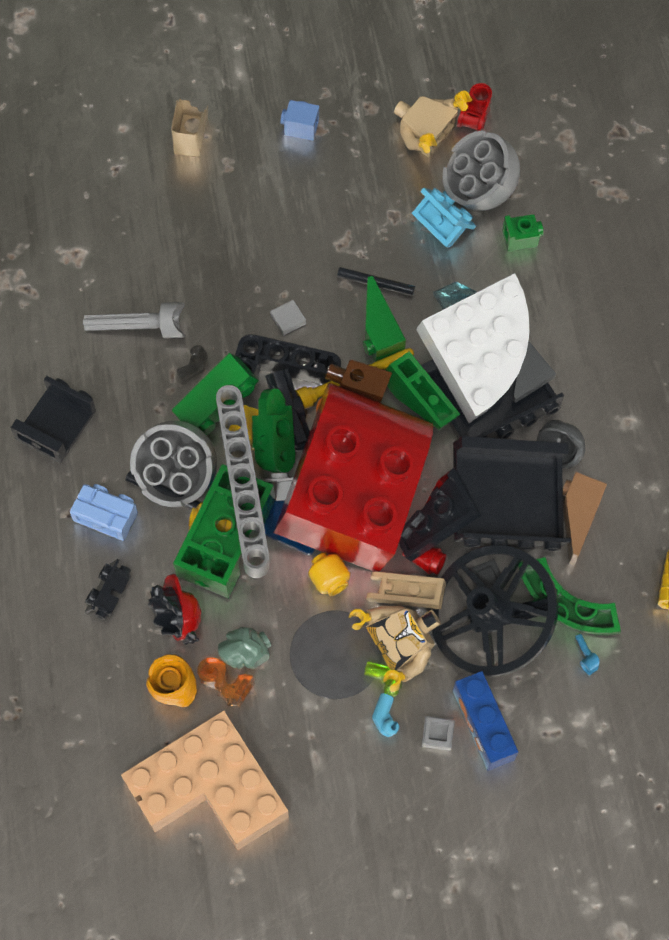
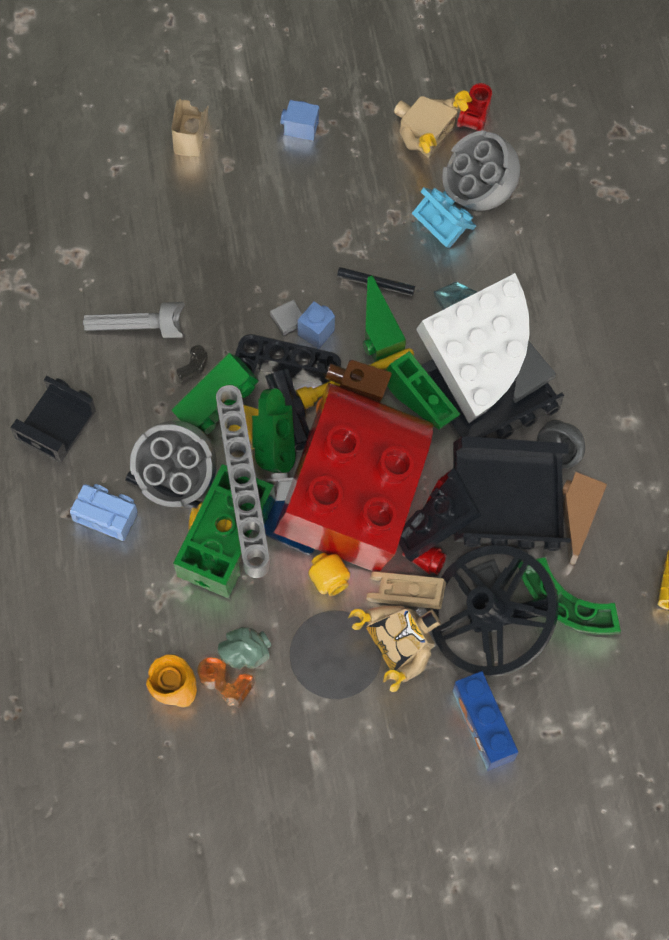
black hinge [84,559,131,620] -> none
light nougat piece [121,711,289,851] -> none
hair [148,574,202,645] -> none
clear neon green arm [364,661,402,697] -> none
medium azure arm [372,693,399,737] -> none
light grey tile [421,716,455,751] -> none
green brick [502,214,543,251] -> none
dark azure hand [575,634,600,675] -> none
none -> medium blue brick [298,302,335,349]

